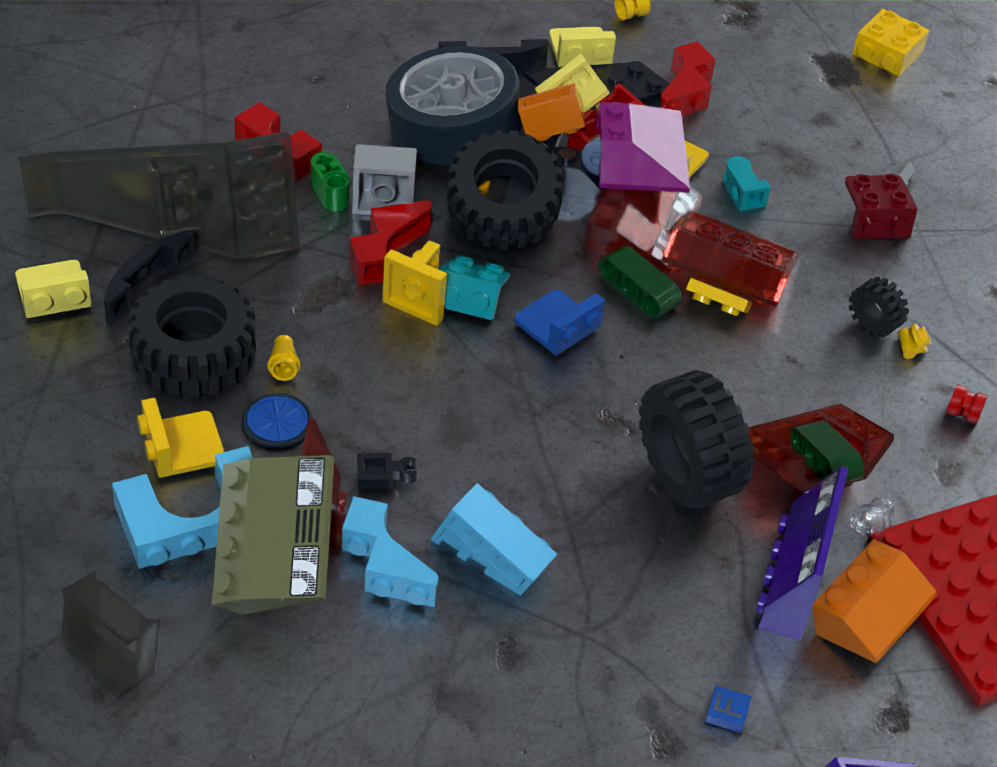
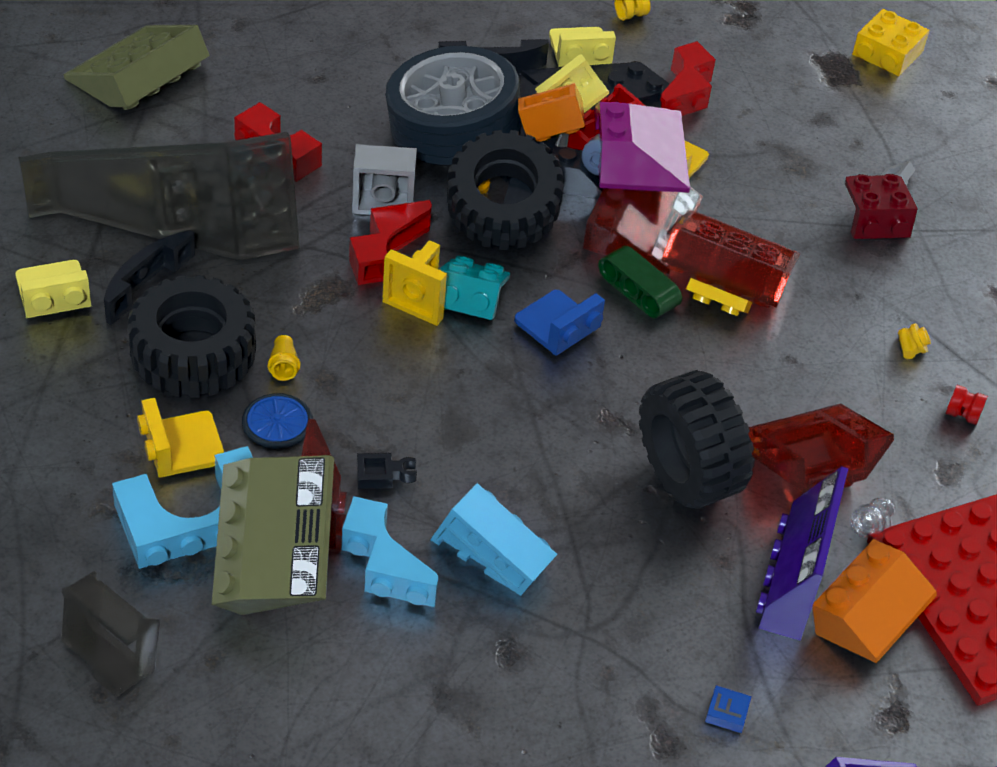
green beam [311,152,350,211] -> none
teal leg [722,156,771,211] -> none
dark green beam [790,421,864,482] -> none
black tyre [849,277,909,338] -> none
none -> olive slope [63,25,210,110]

